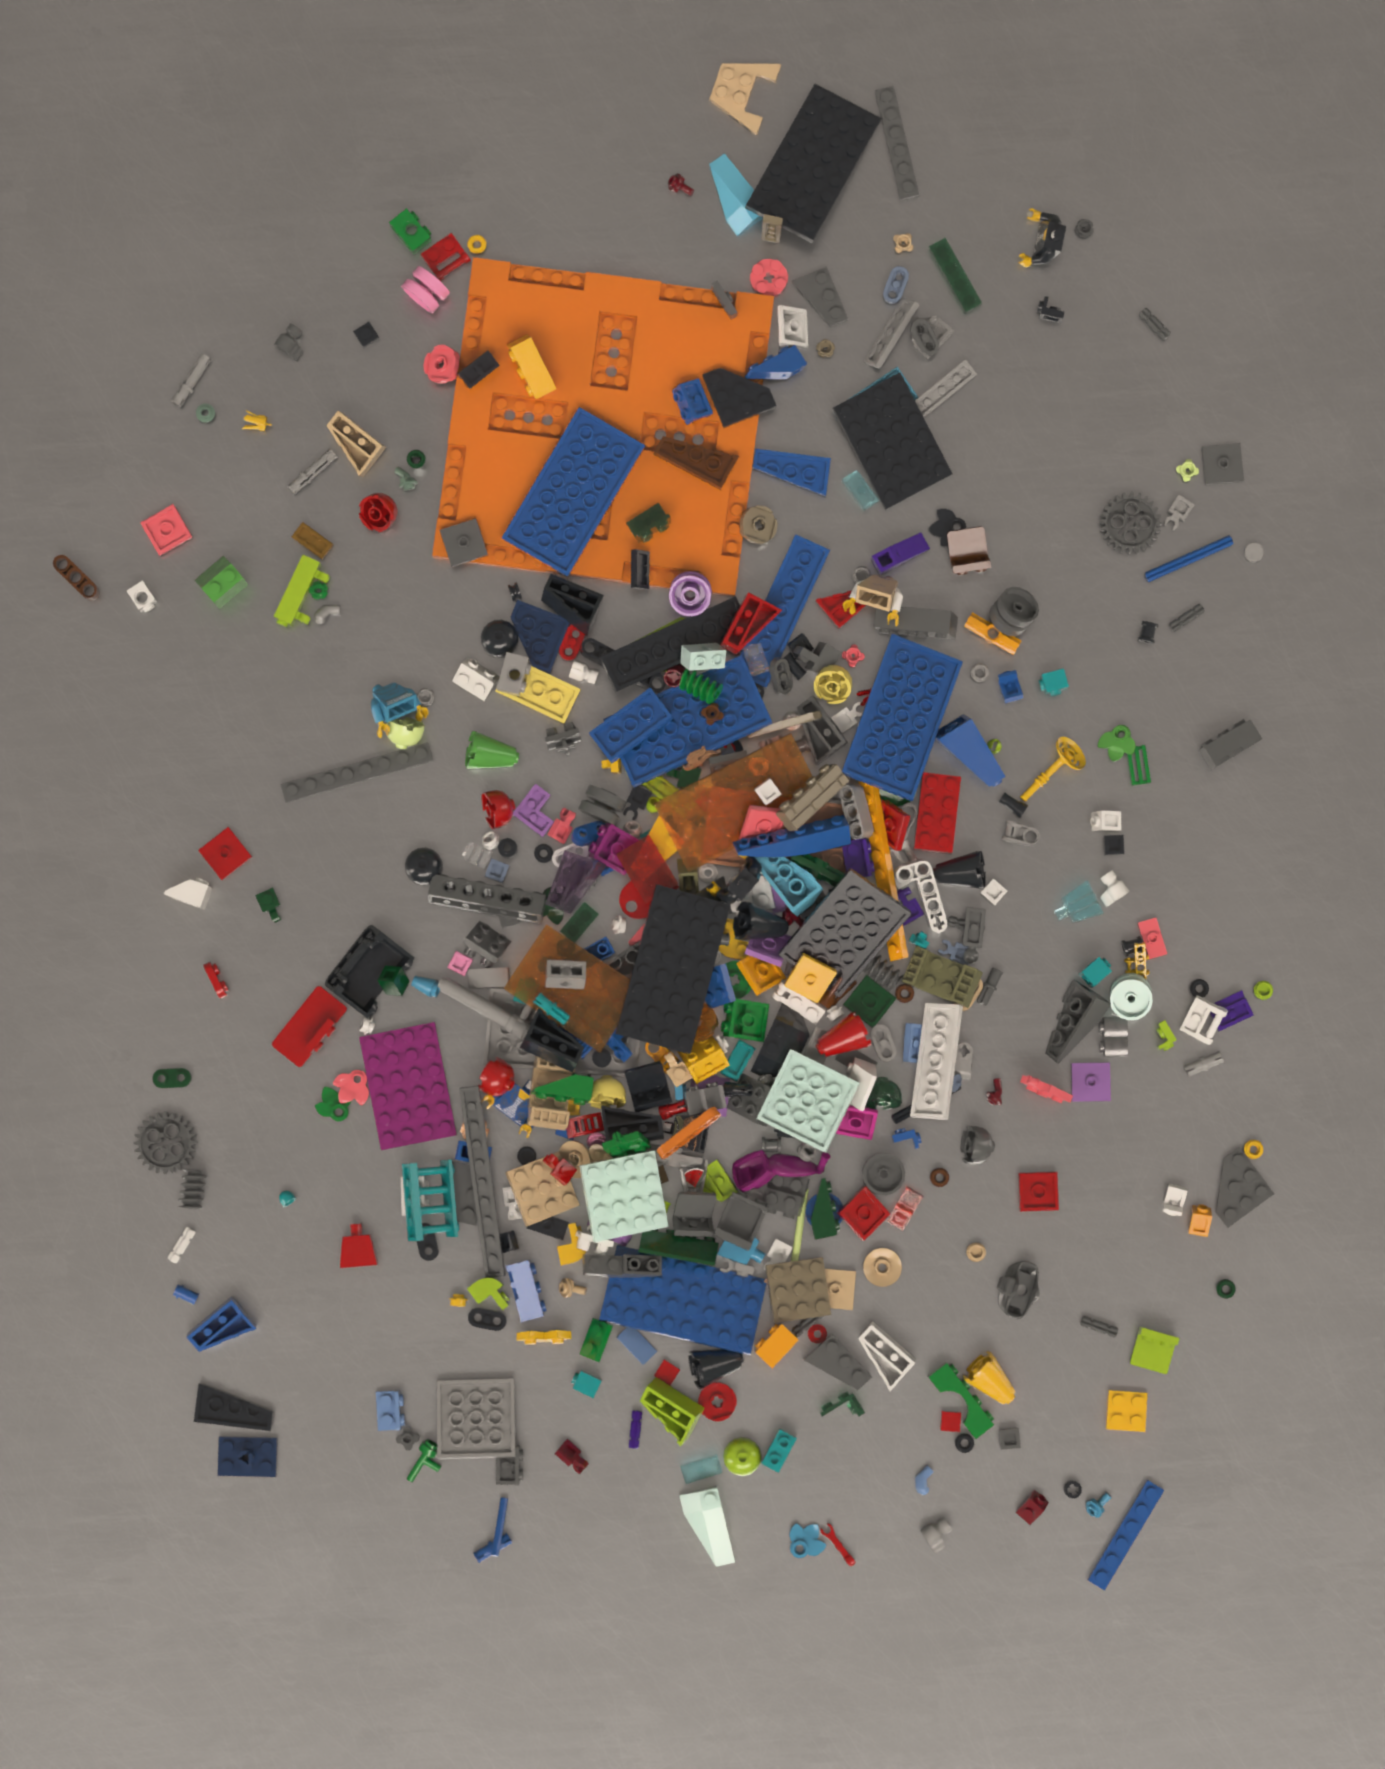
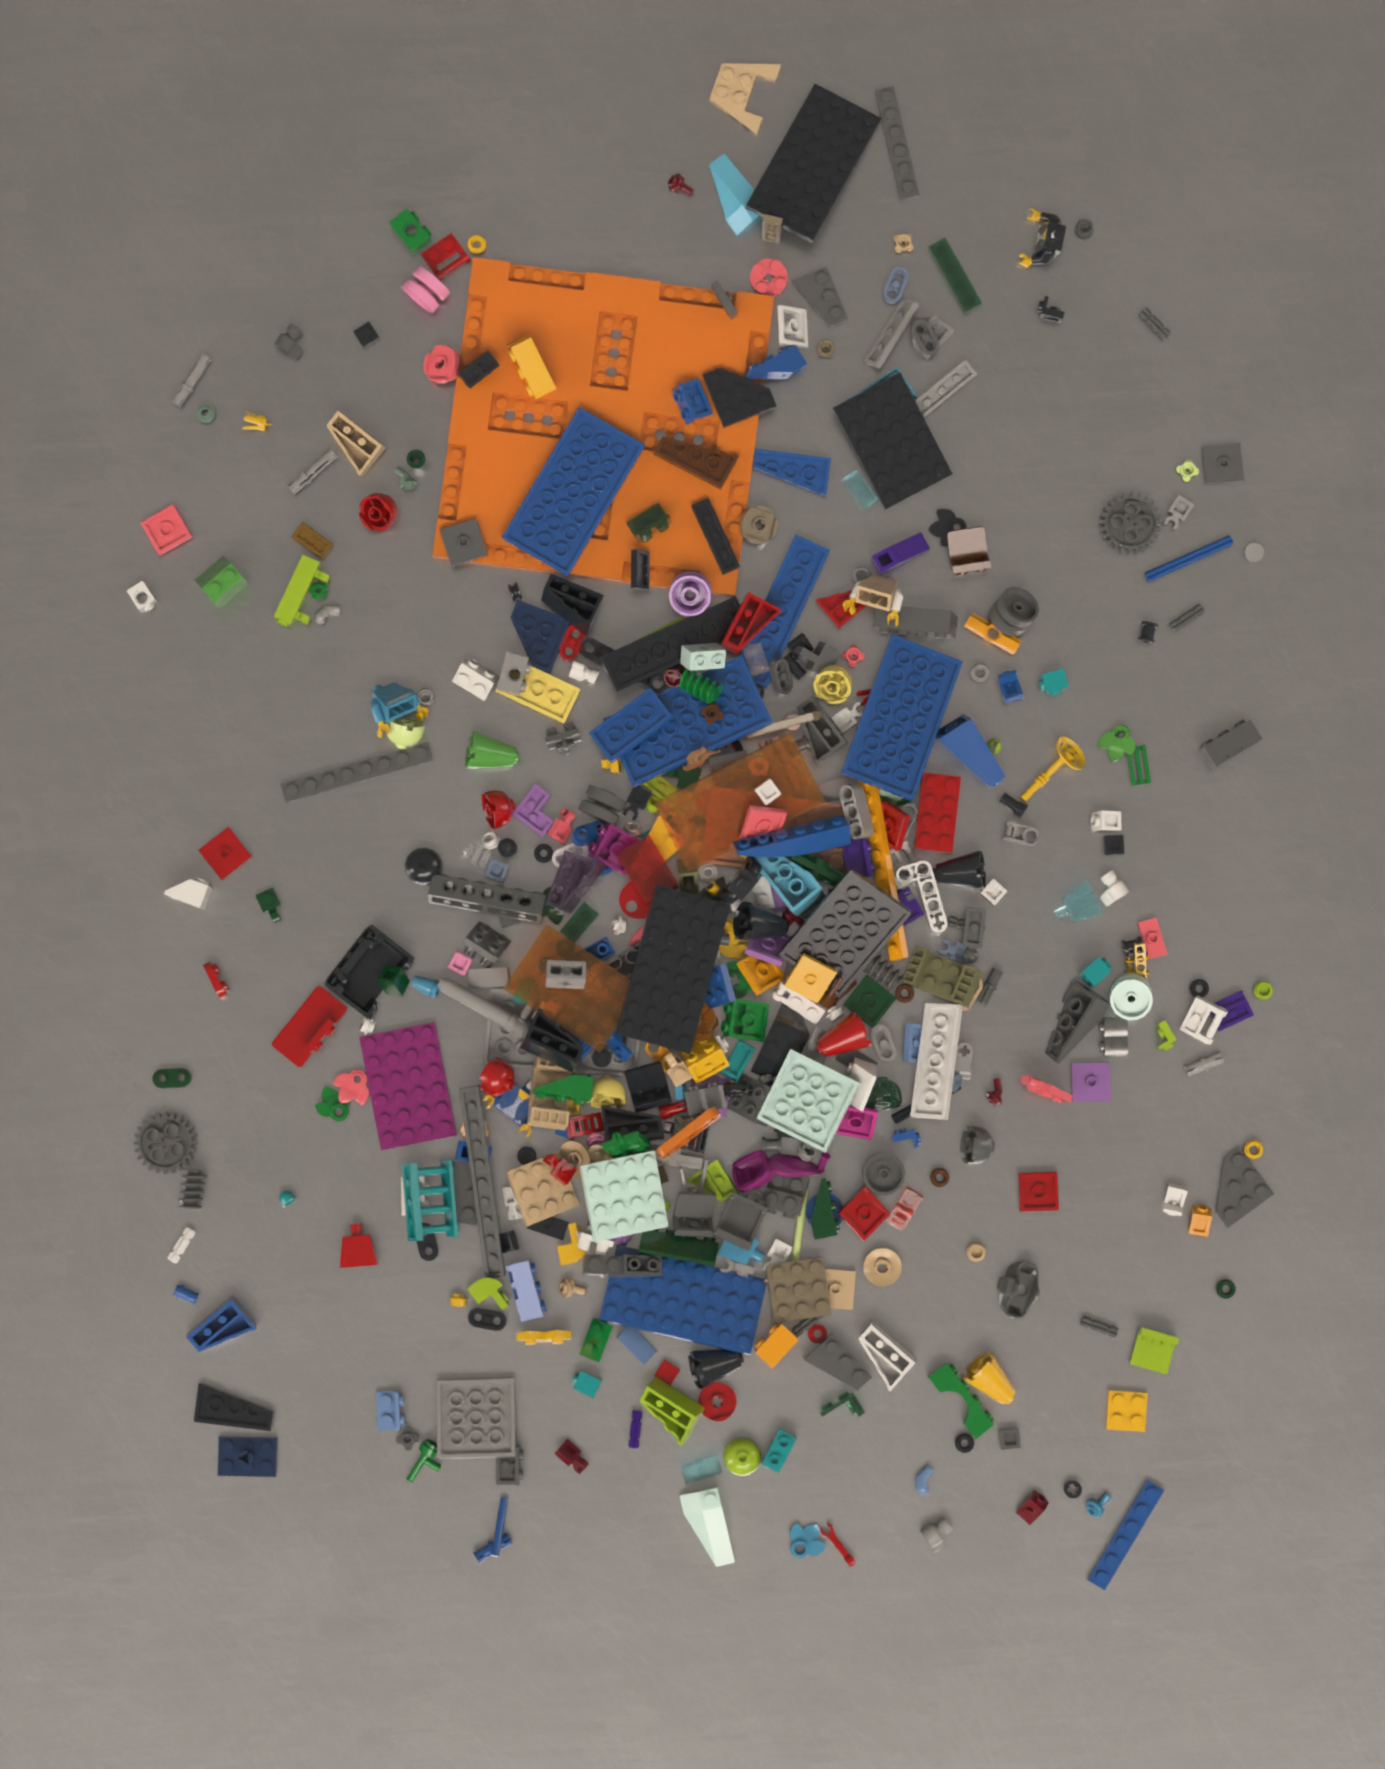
reddish brown beam [53,555,100,601] -> none
black cylinder [481,620,519,658] -> none
teal axle [533,993,570,1024] -> none
red tile [684,1168,707,1187] -> none
dark tan brick [776,764,849,831] -> none
teal plate [908,931,930,949] -> none
red tile [940,1411,961,1432] -> none
none -> black tile [691,498,740,575]

